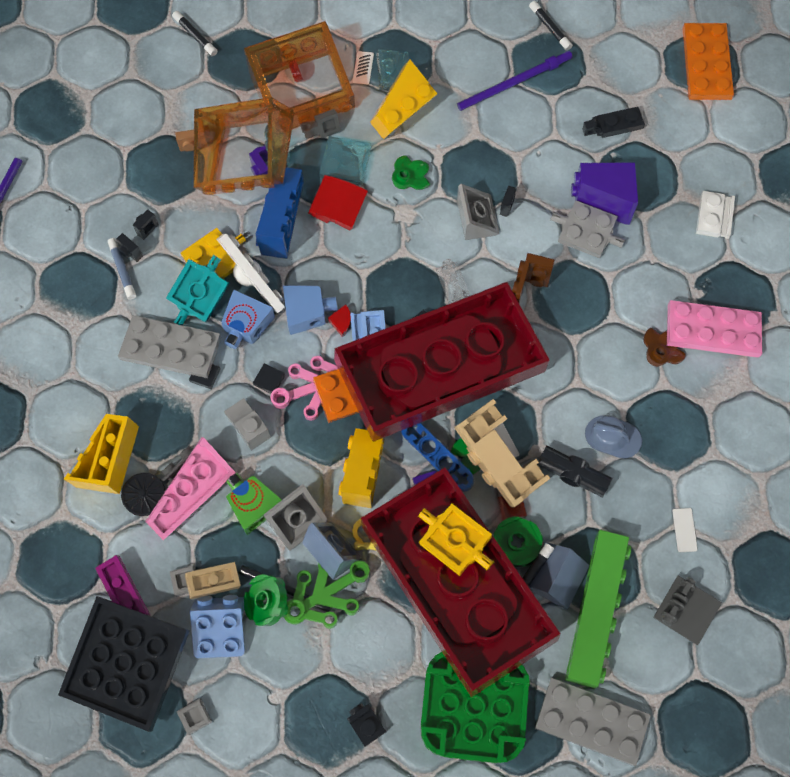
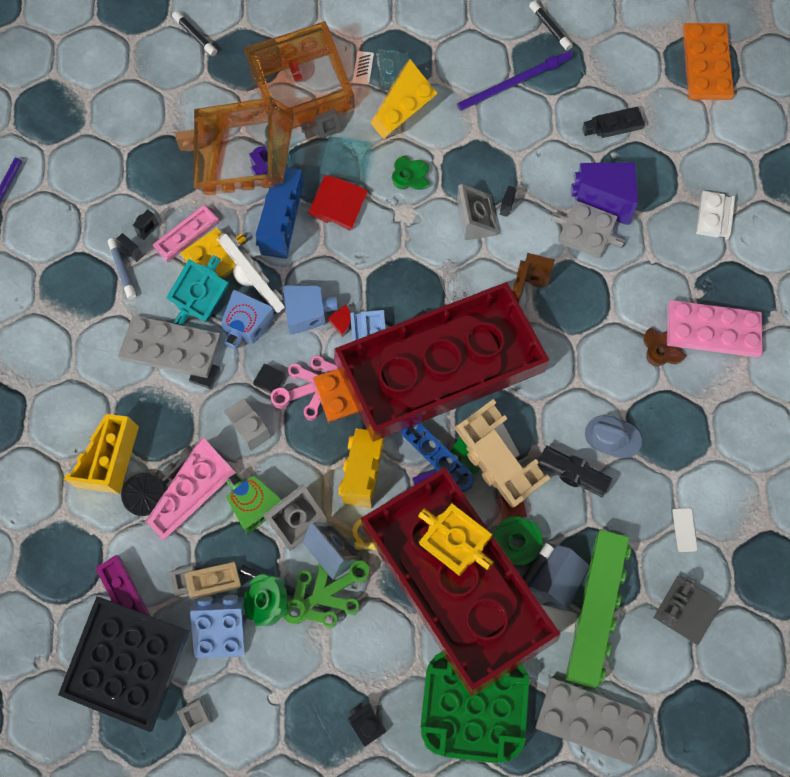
none -> bright pink tile [152,204,220,263]
none -> white sticker [541,605,577,633]

